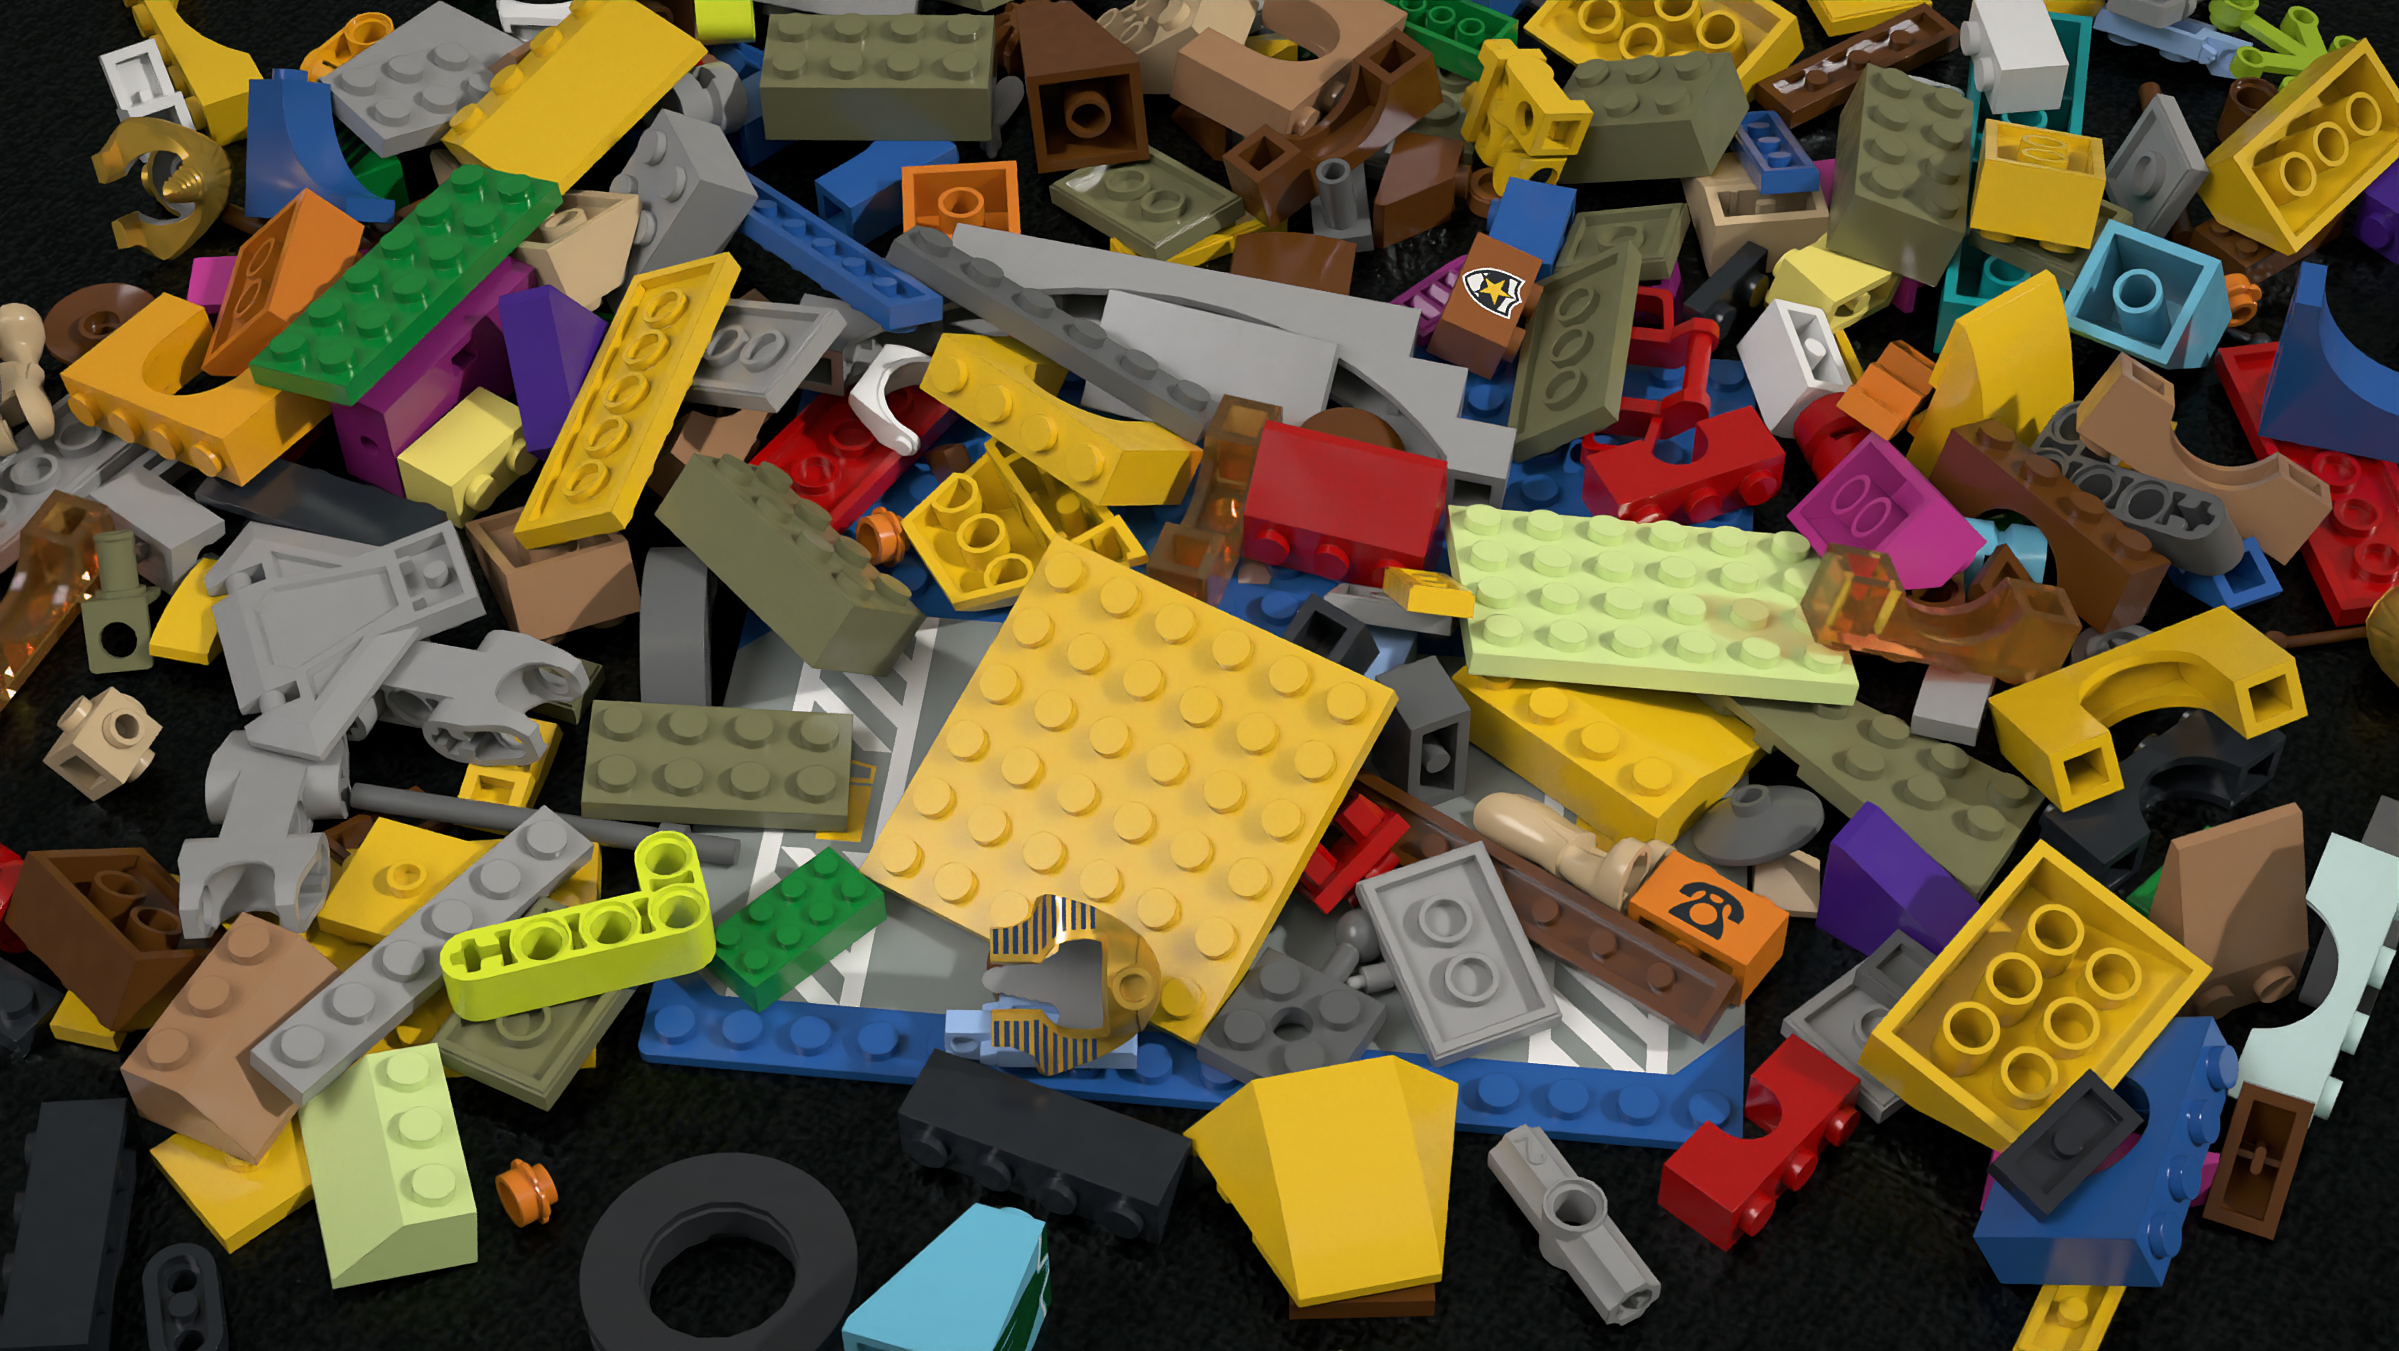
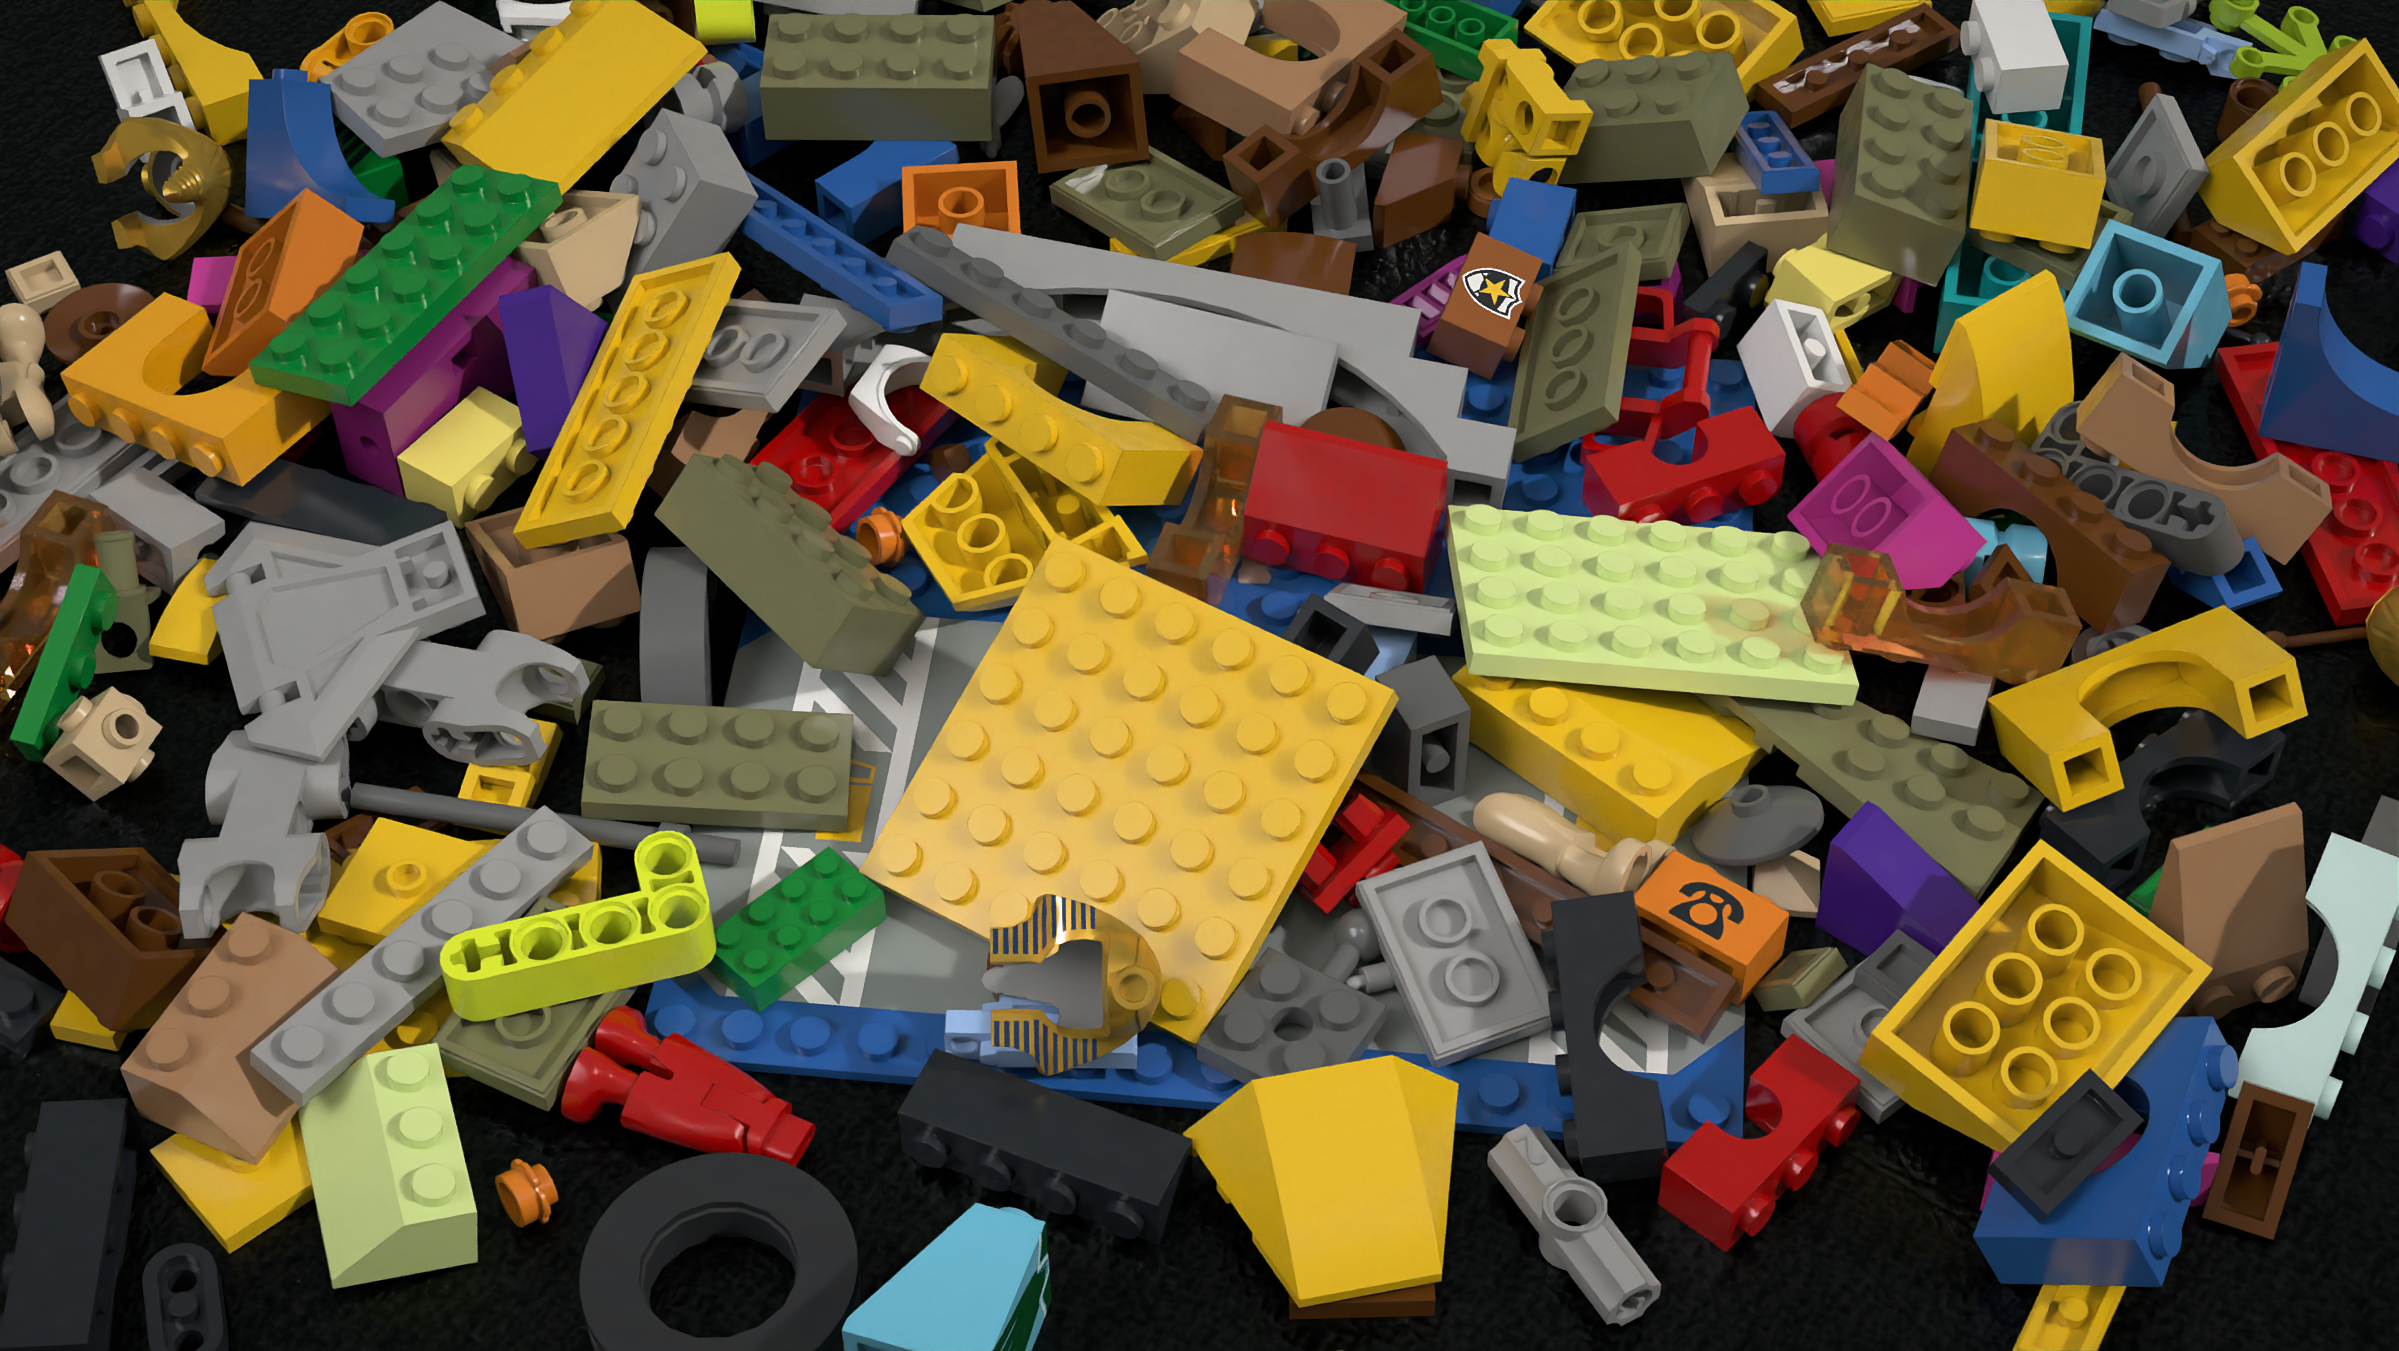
yellow tile [1382,566,1476,619] -> none
none -> tan tile [5,251,81,315]
none -> green plate [10,563,118,764]
none -> red piece [561,1005,816,1167]
none -> black arch [1541,891,1670,1184]
none -> olive tile [1752,947,1848,1012]

